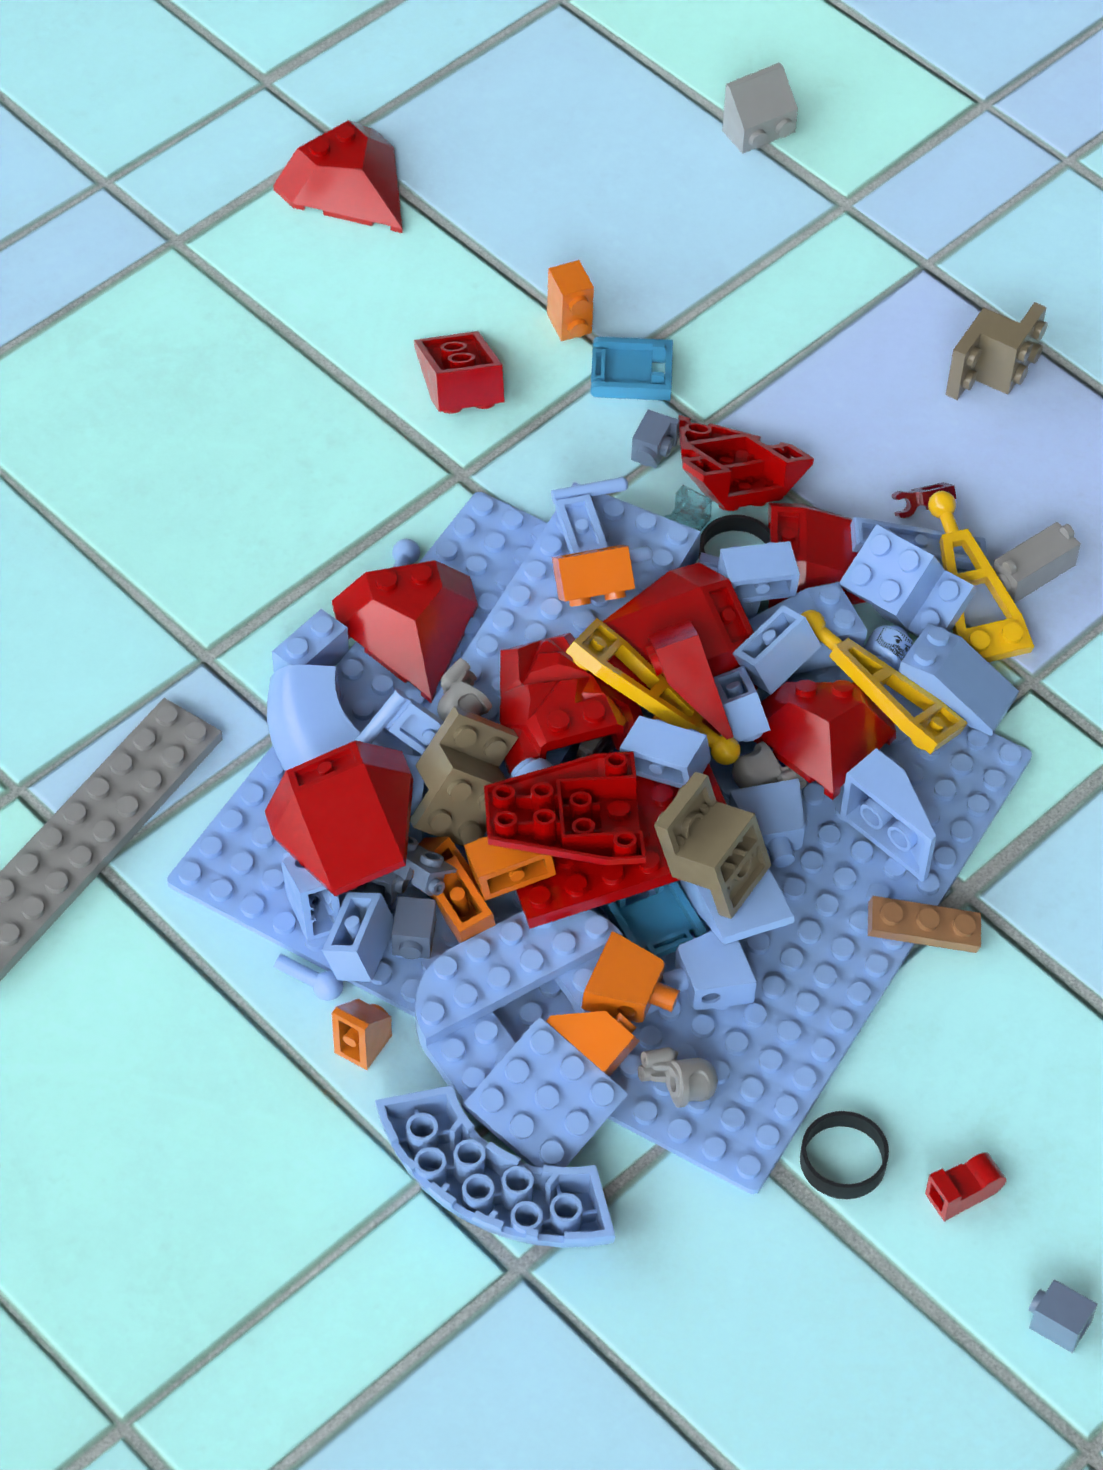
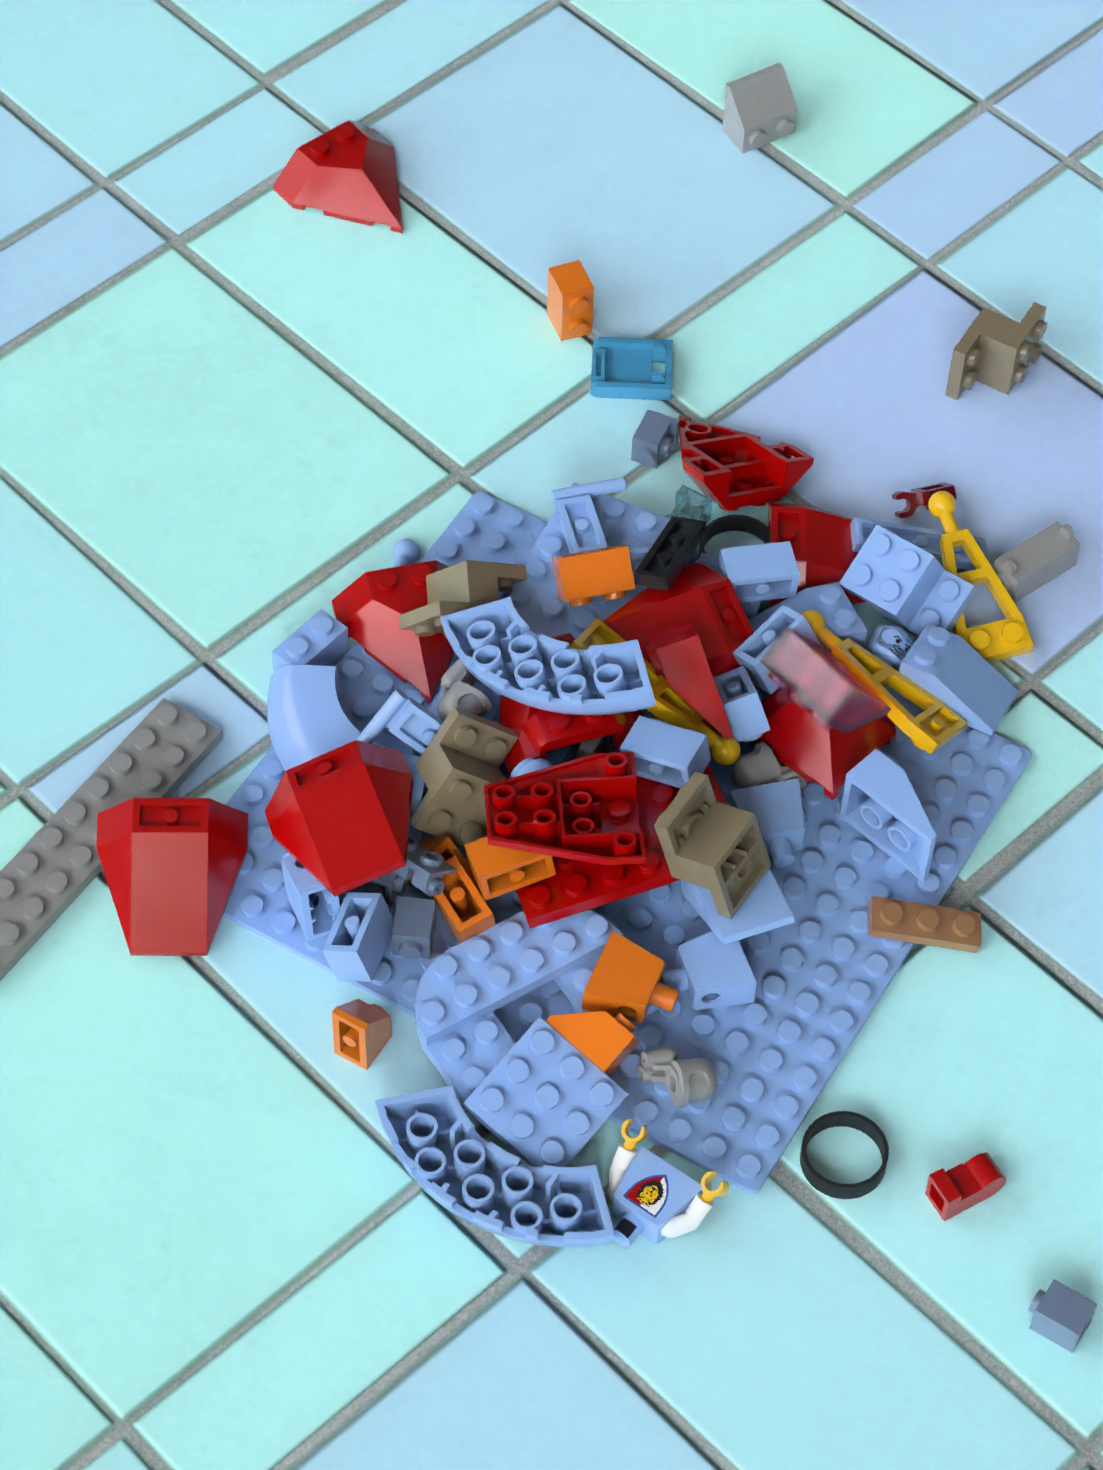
light blue bar [273,954,343,1001] -> none
red slope [414,331,505,414] -> none
dark azure container [602,881,707,958] -> none
none -> red wedge [96,798,248,956]
none -> dark tan bracket [399,560,527,638]
none -> light blue brick [440,597,657,716]
none -> torso [607,1119,730,1247]
none -> black plate [634,516,706,591]
none -> clear pink slope [760,627,891,734]

